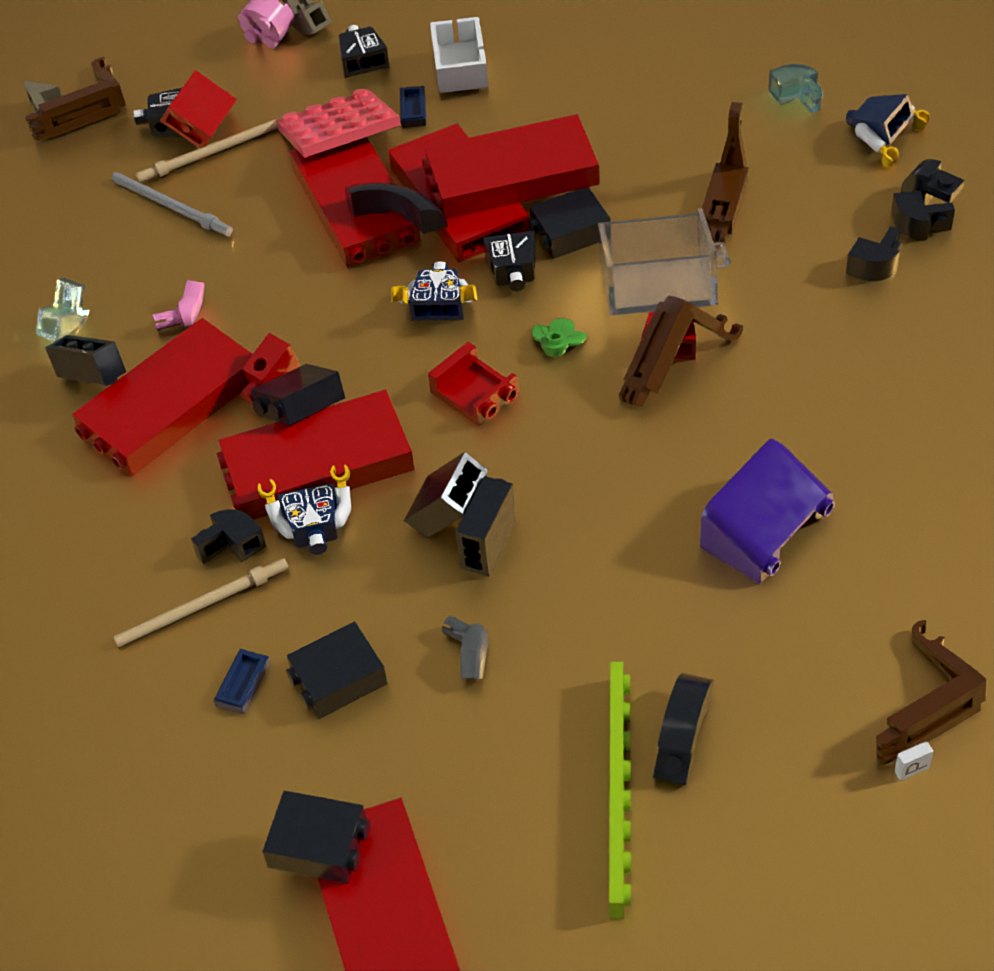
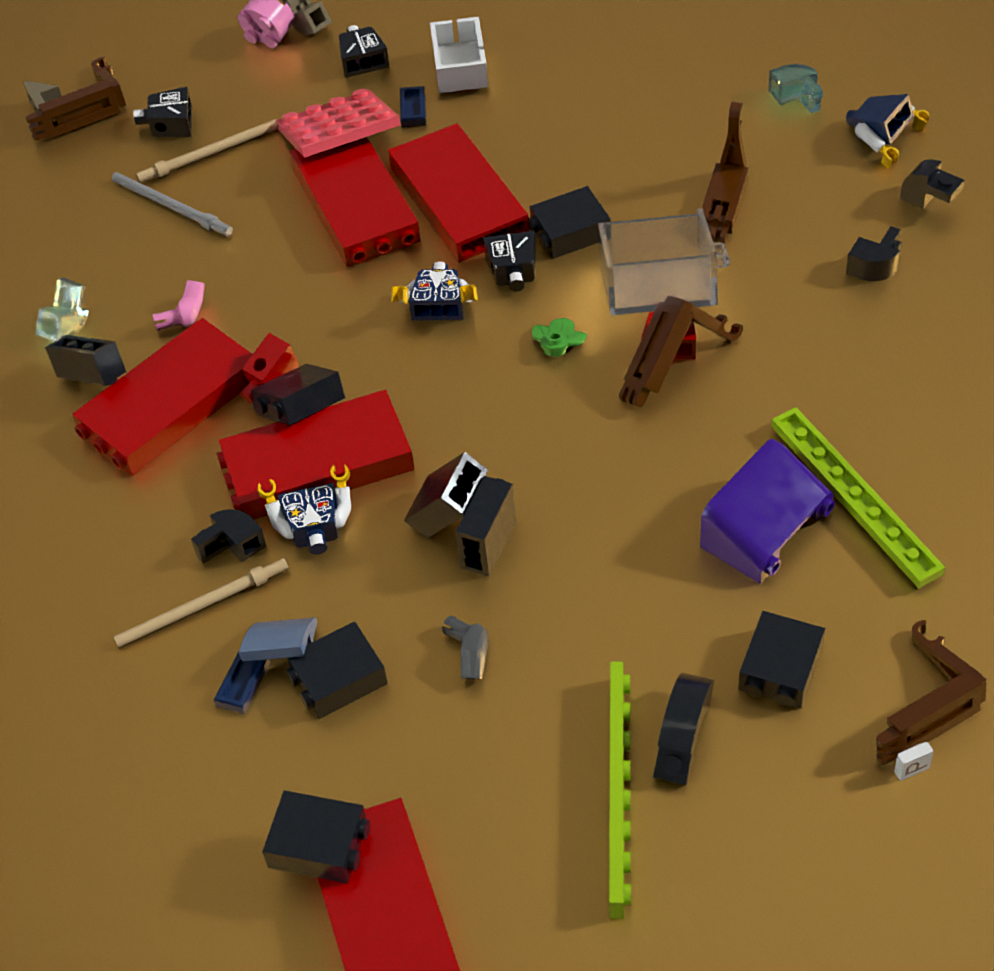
red panel [160,70,237,149] -> none
black brick [345,182,448,234] -> none
red brick [422,114,600,219] -> none
red panel [428,341,519,426] -> none
black brick [891,190,955,240] -> none
none -> sand blue slope [239,617,317,661]
none -> black brick [738,610,825,709]
none -> lime plate [771,407,945,589]

